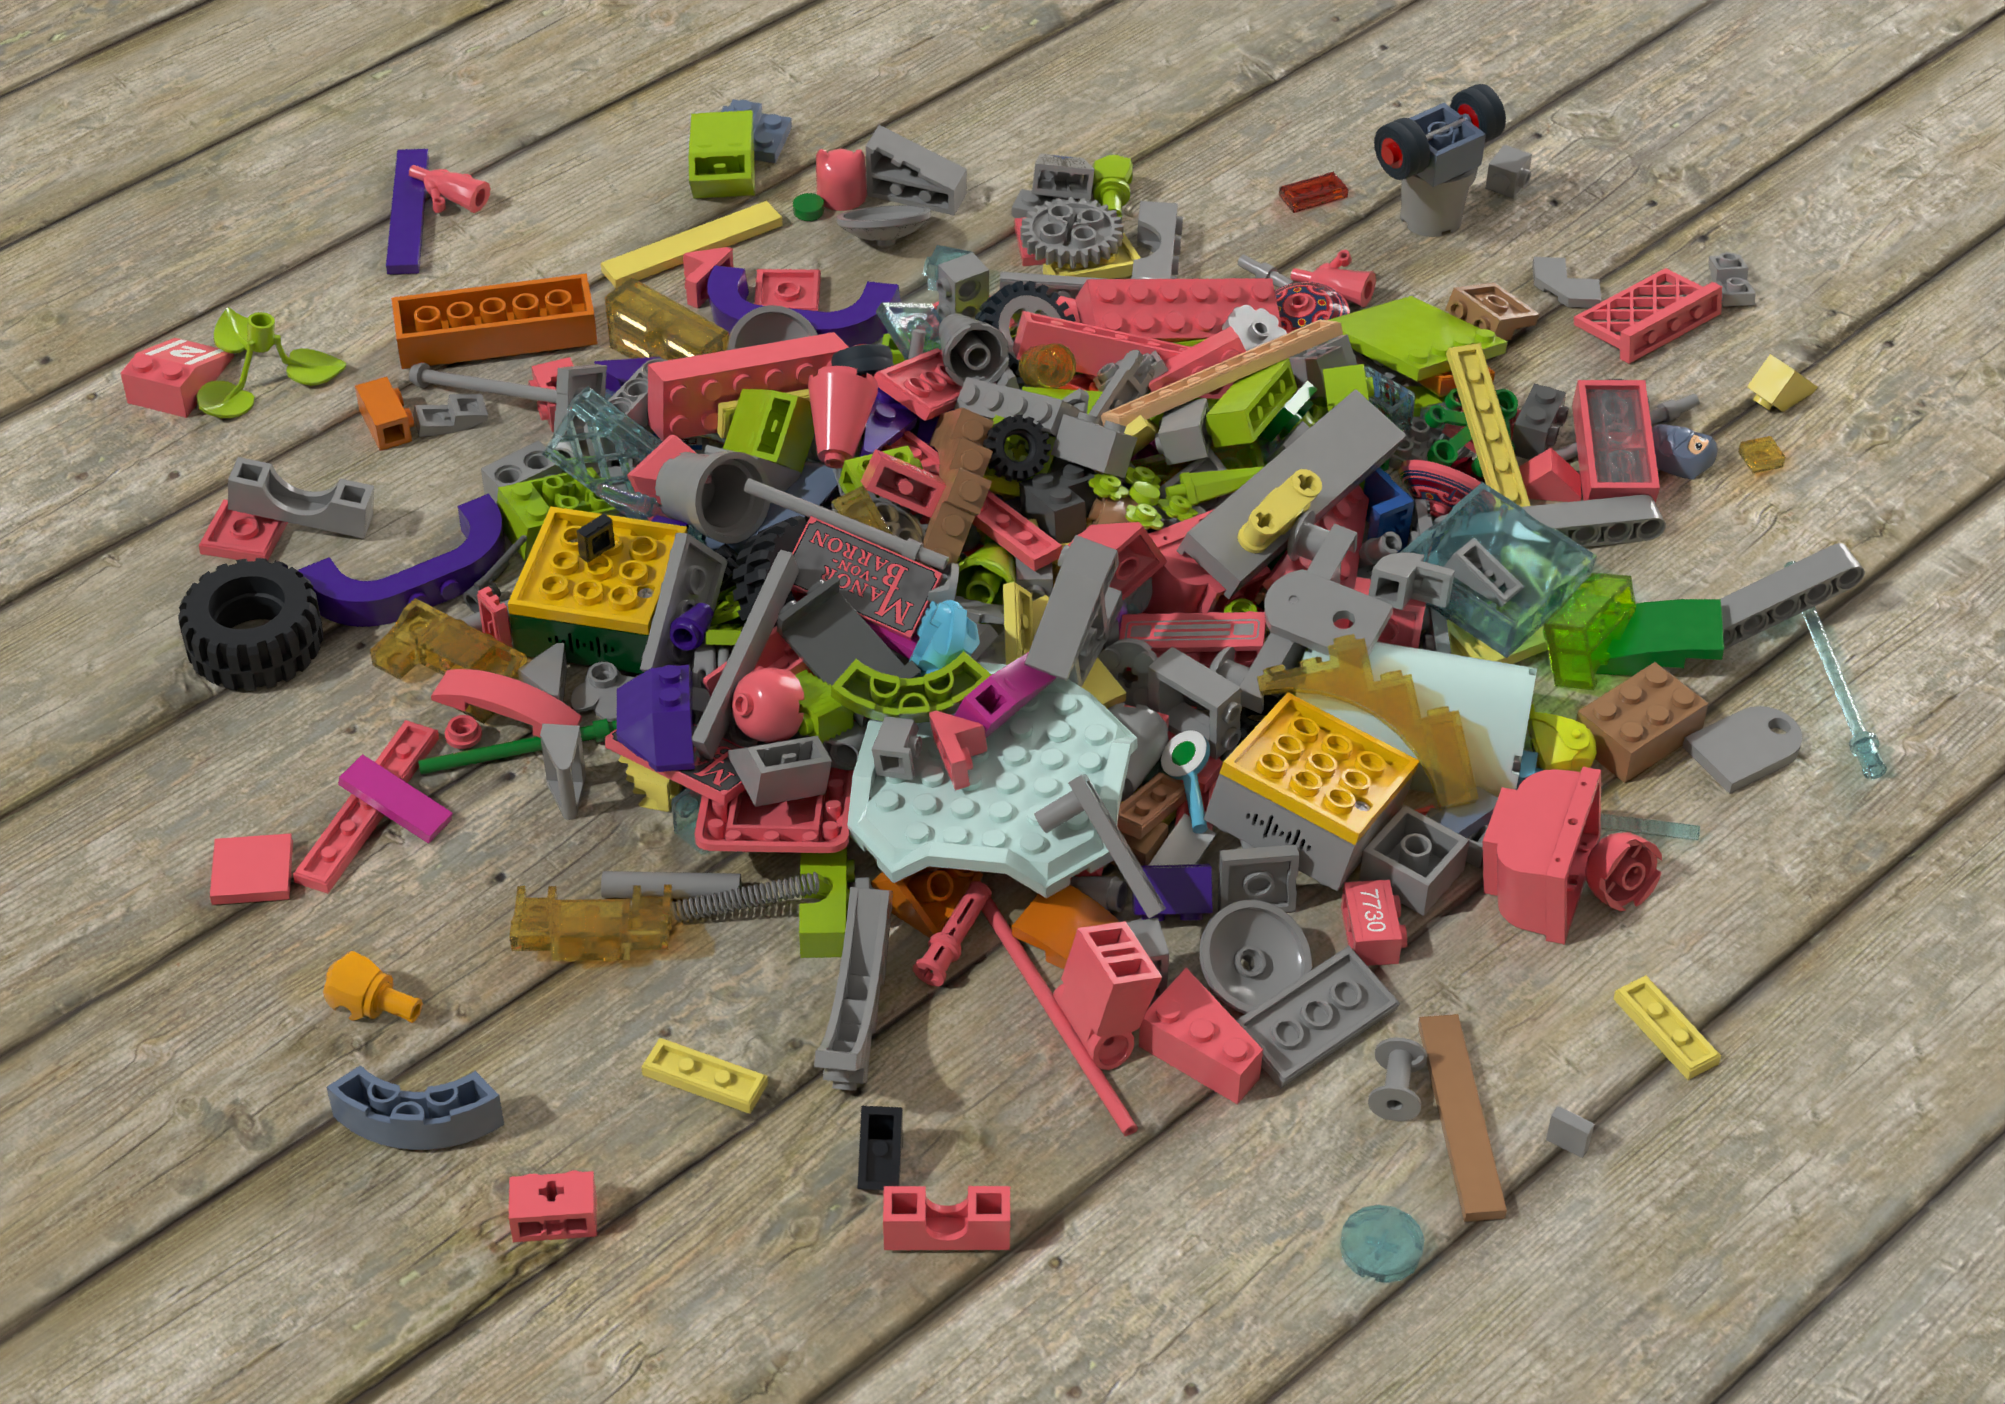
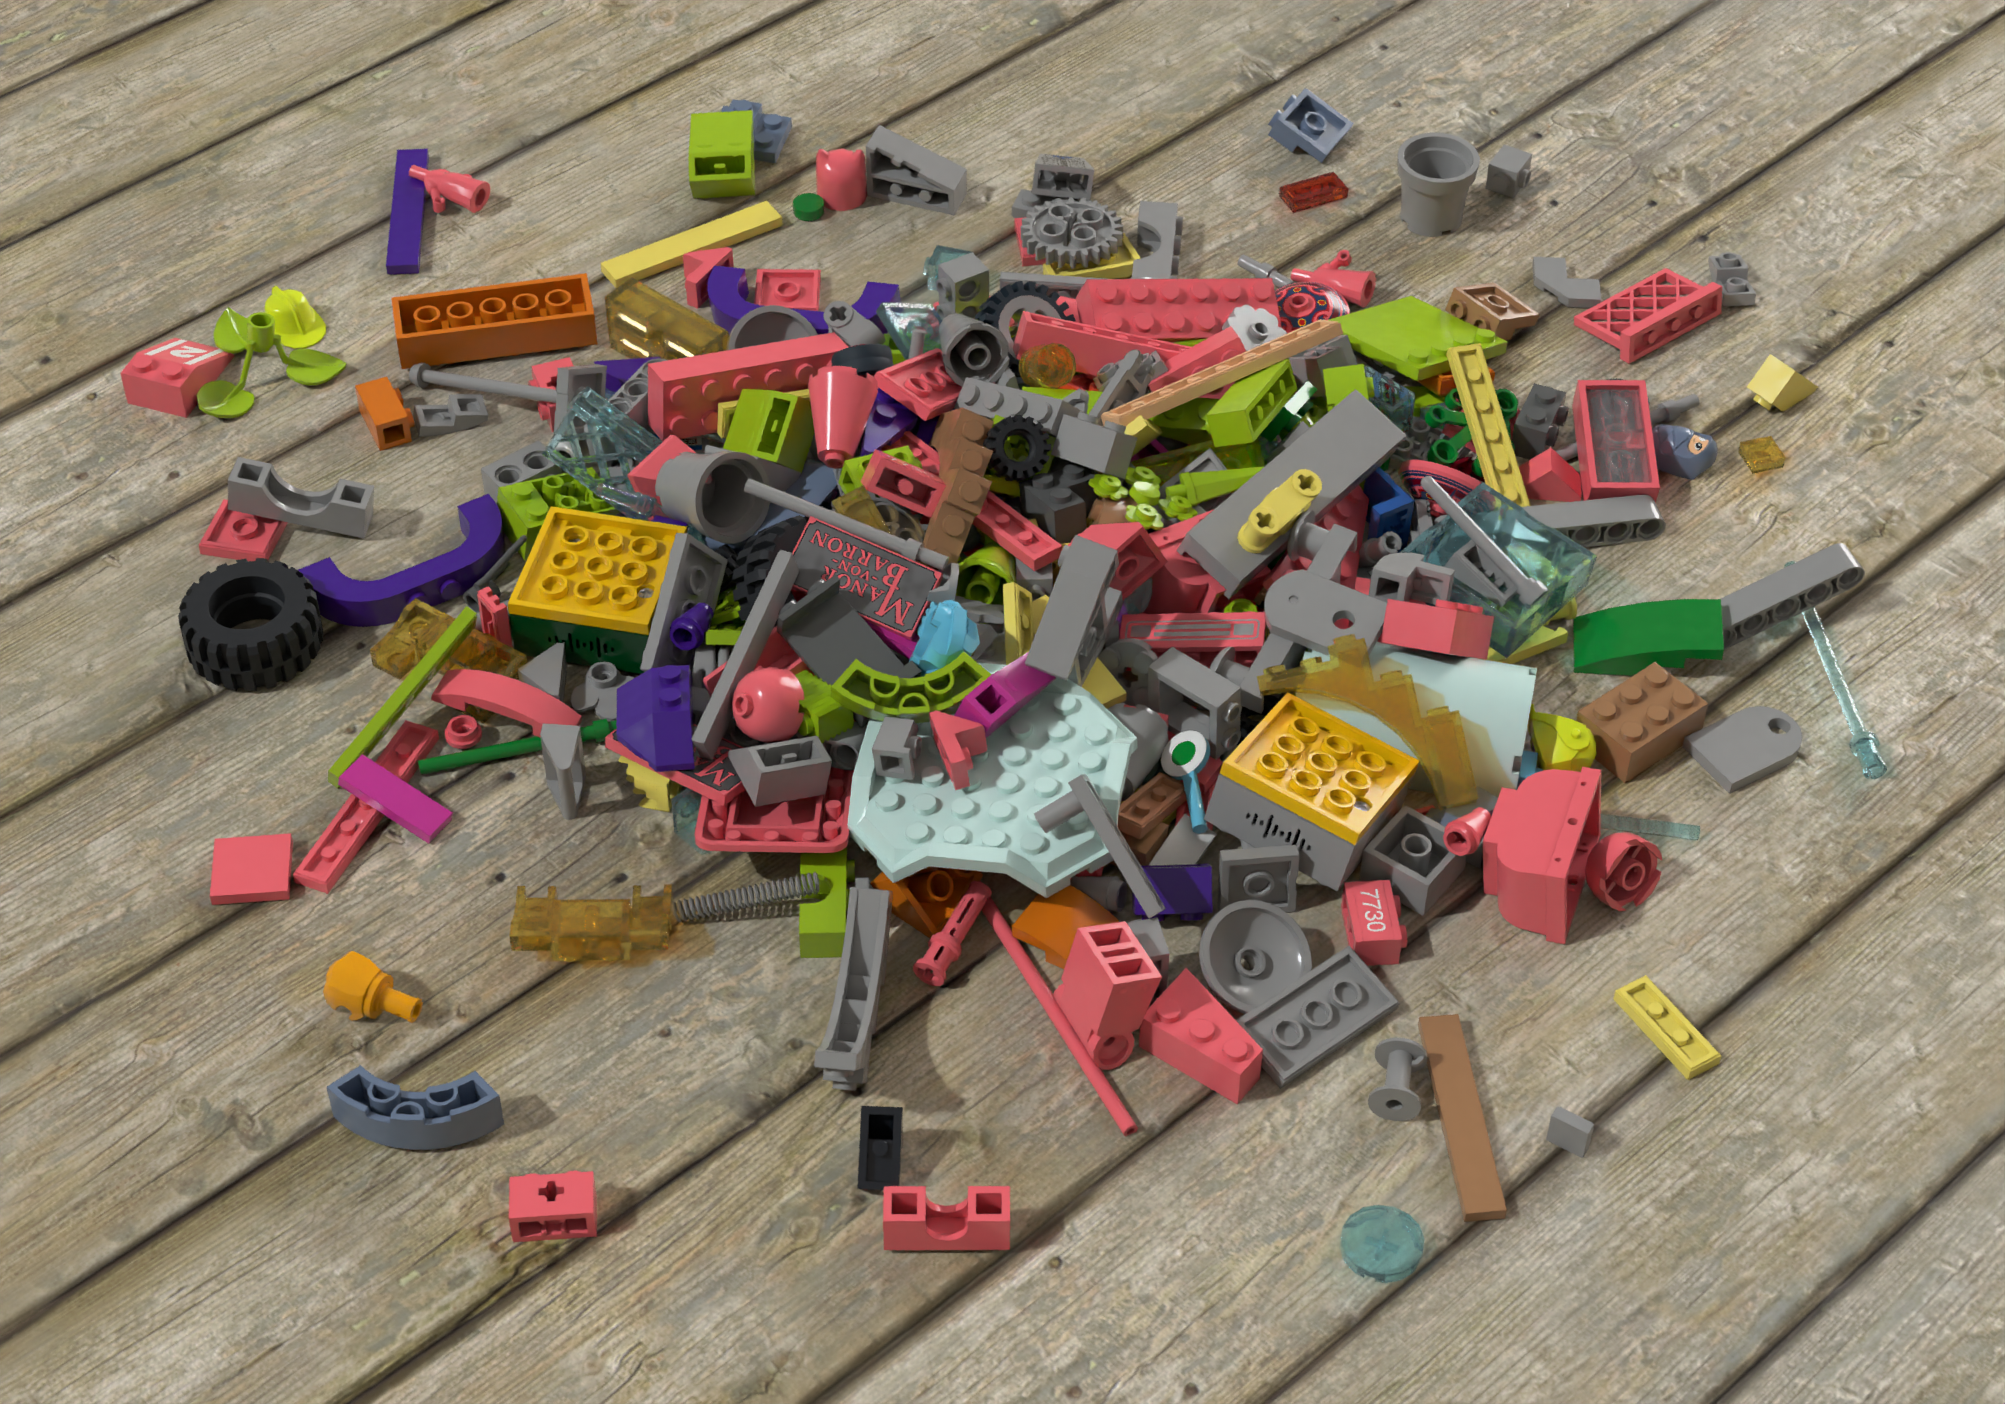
tile [576,514,615,563] -> none
light grey piece [601,871,742,900] -> none
light yellow tile [641,1038,768,1114] -> none
light grey dish [837,205,931,246] -> none
lime piece [1092,155,1133,218] -> none
light grey brick [1155,398,1212,465] -> none
brick [1374,84,1506,187] -> none
clear neon green wedge [1543,573,1636,691] -> none
none -> neon yellow piece [264,286,326,349]
none -> lime tile [328,606,477,789]
none -> light grey piece [823,301,886,347]
none -> sand blue plate [1268,88,1354,163]
none -> coral wedge [1380,599,1494,659]
none -> light grey piece [1421,476,1550,610]
none -> coral cone [1443,807,1491,856]

